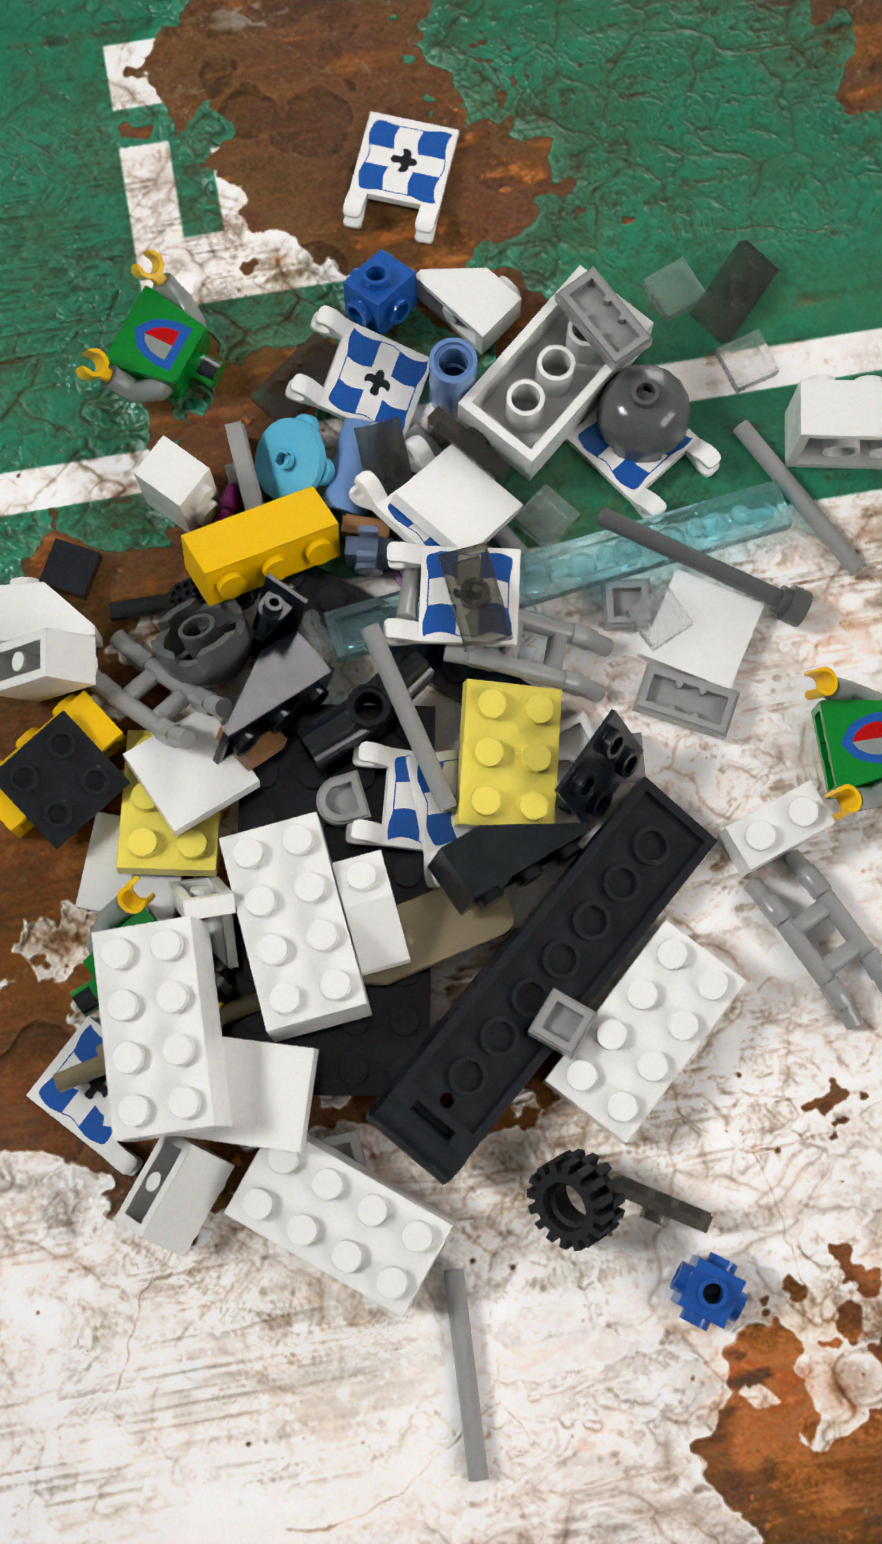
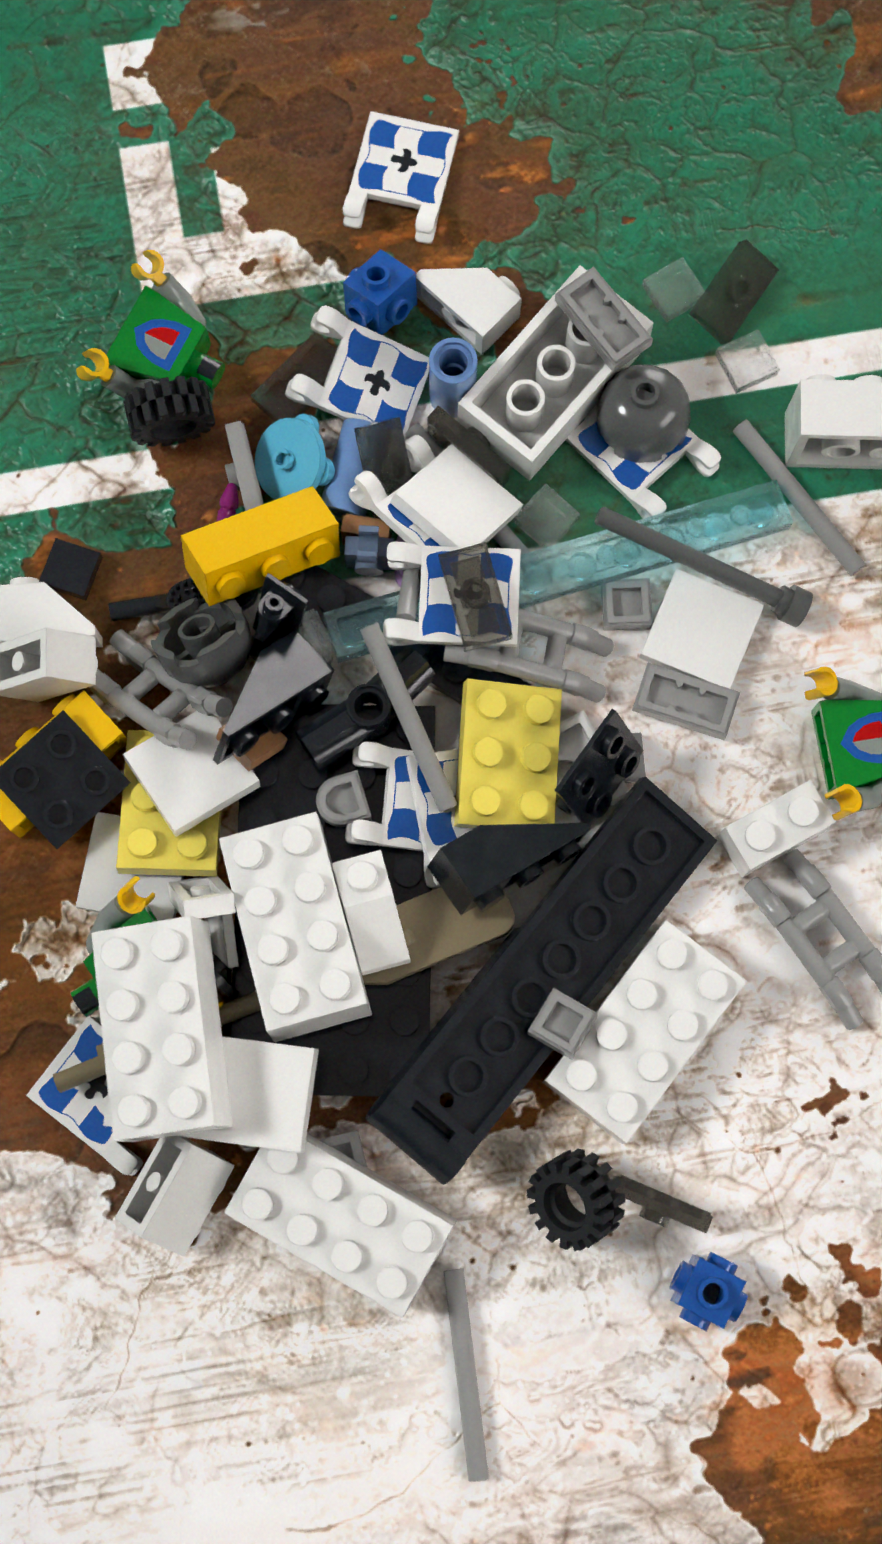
white brick [133,435,220,533] -> none
clear tile [625,583,694,652] -> none
none -> black tyre [123,376,215,447]

